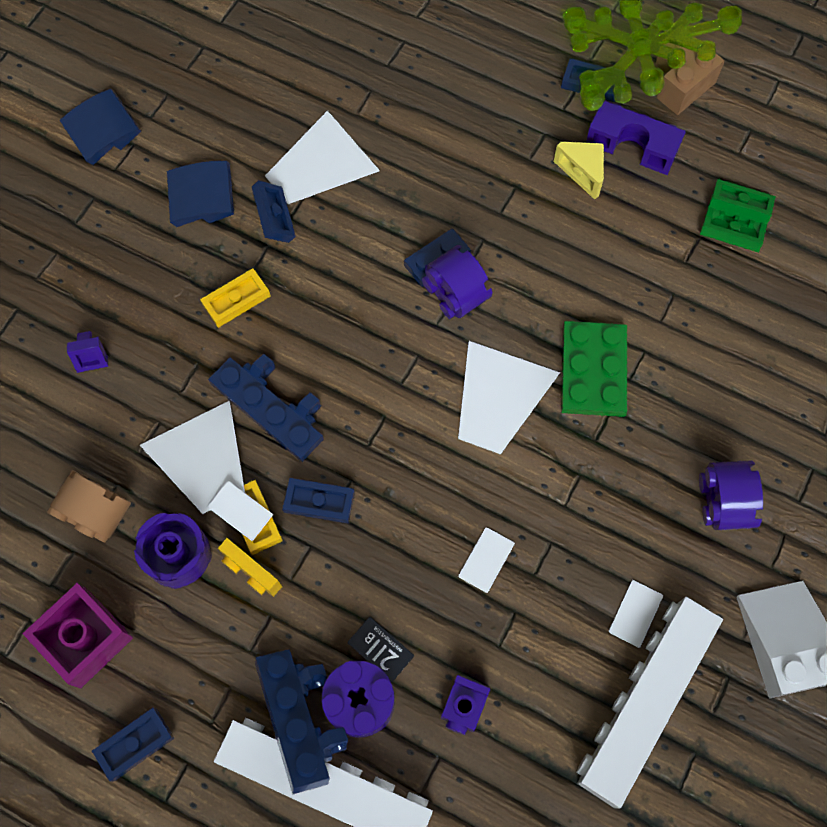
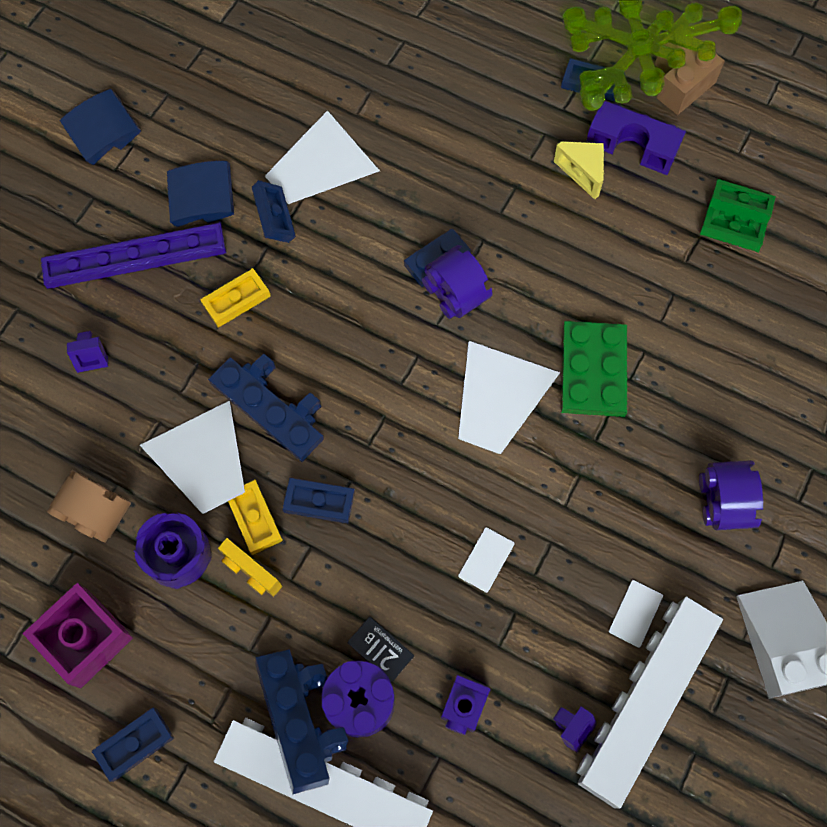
white sticker [208,481,273,541] -> none
none -> dark purple tile [41,223,227,289]
none -> dark purple tile [553,707,597,753]

